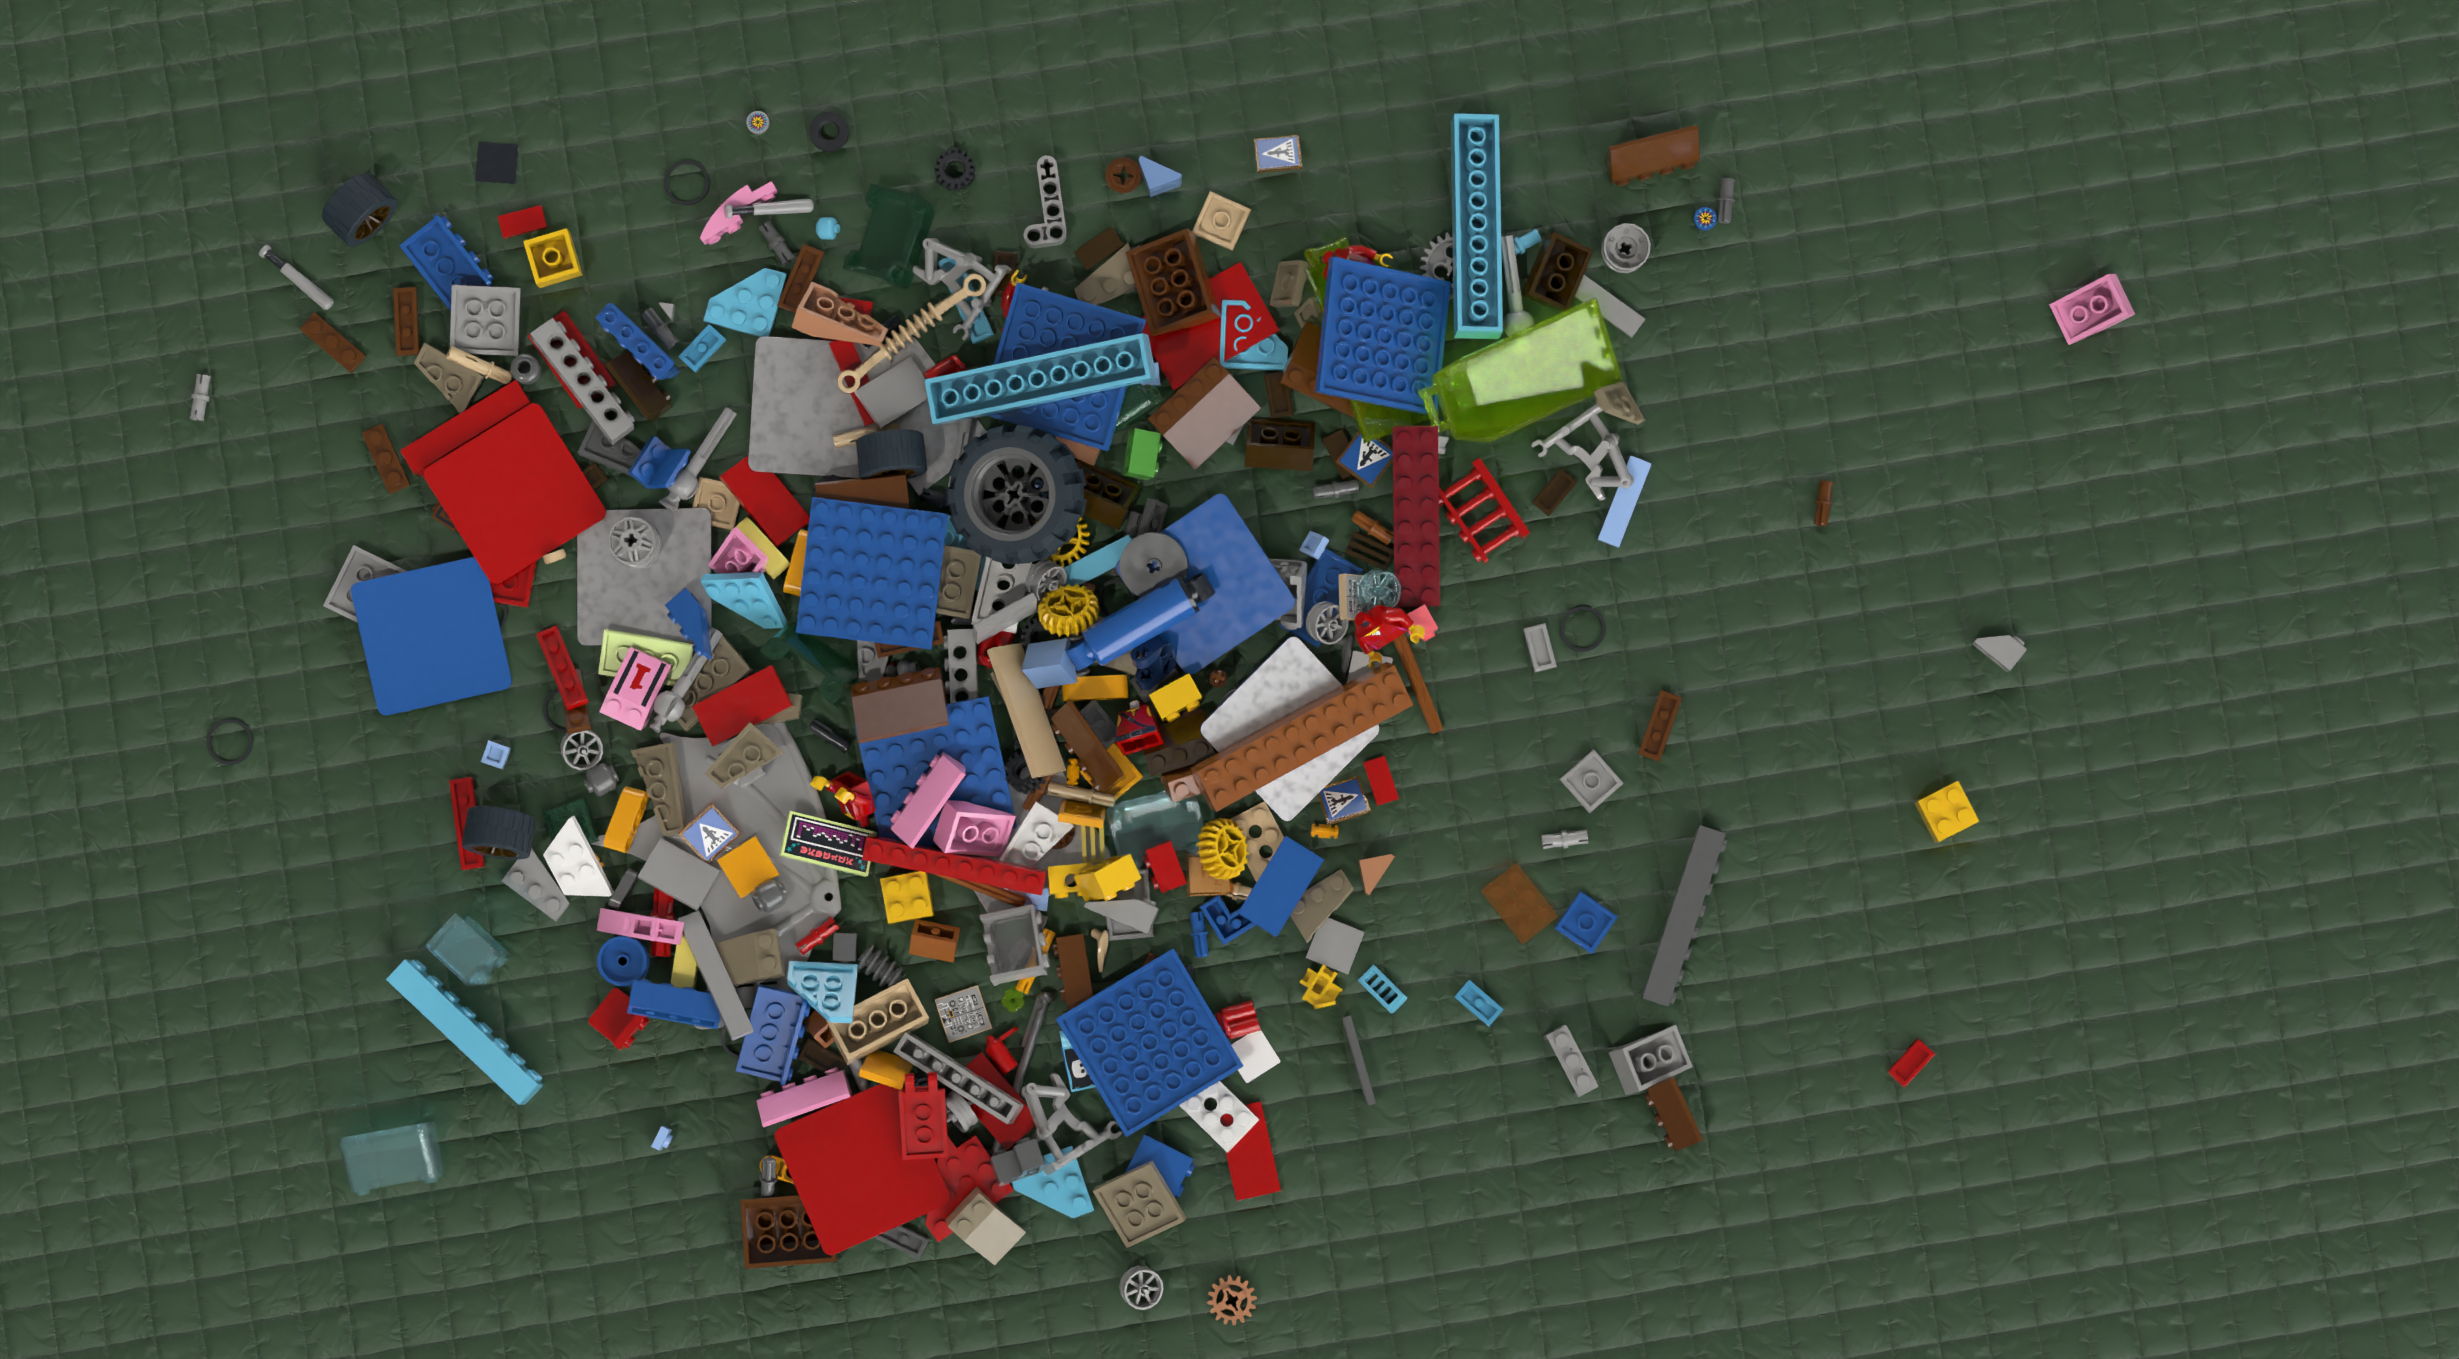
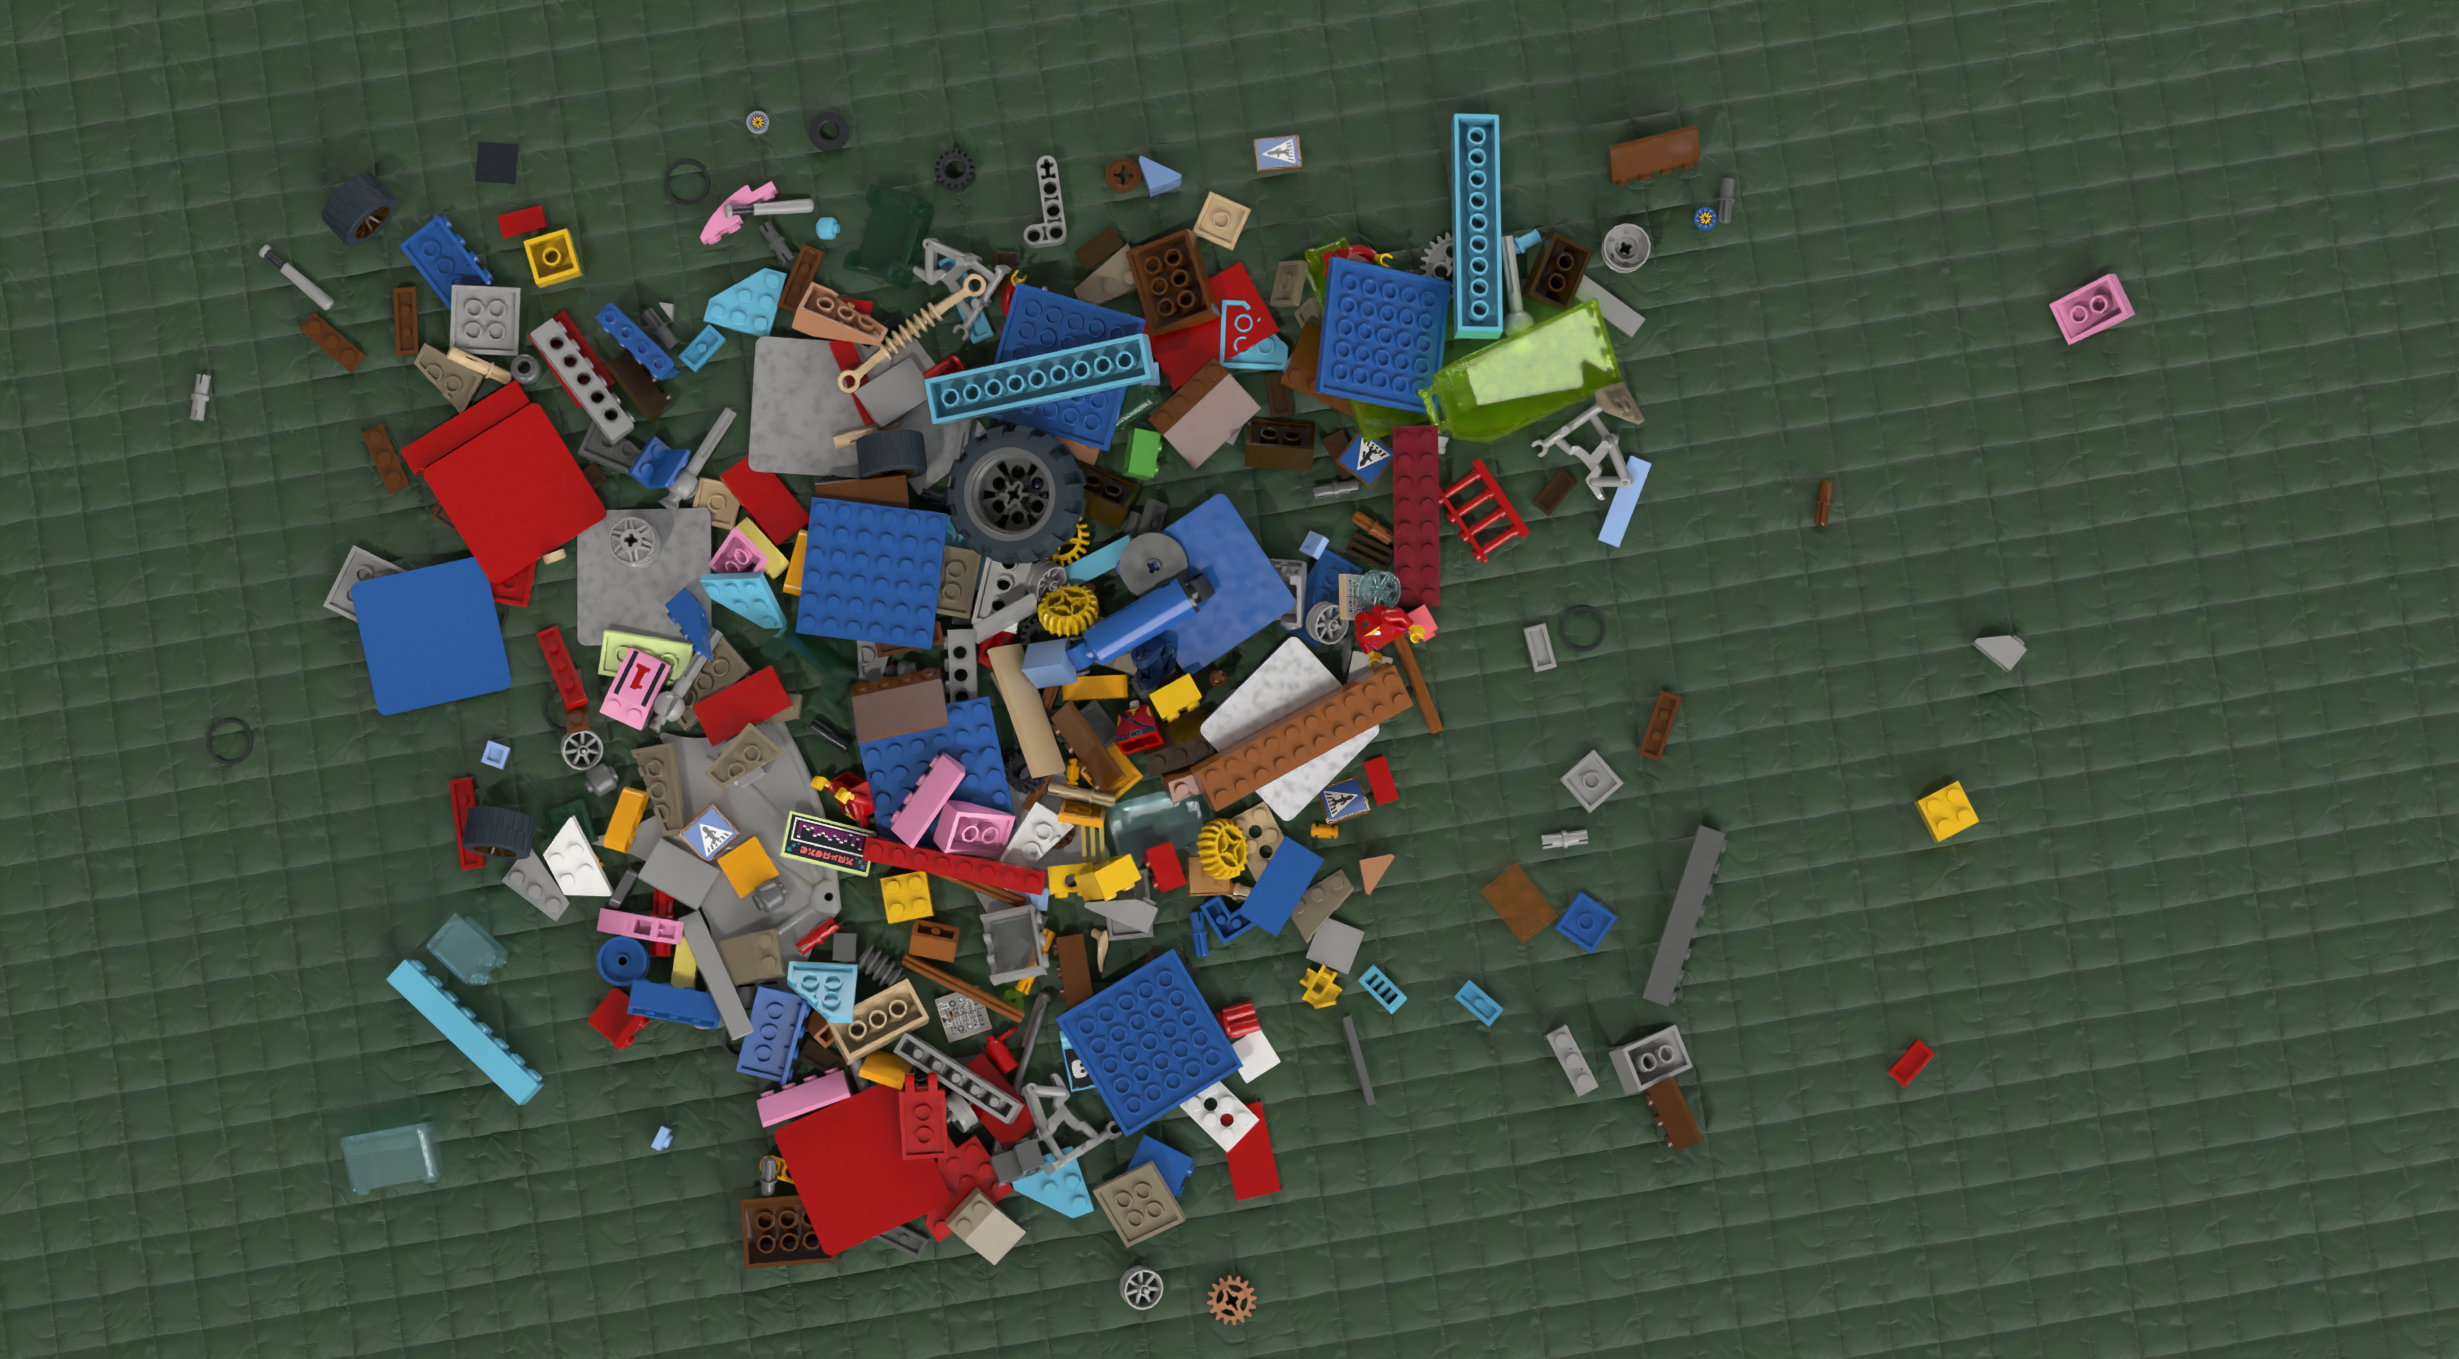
none -> dark orange axle [901,954,1025,1023]

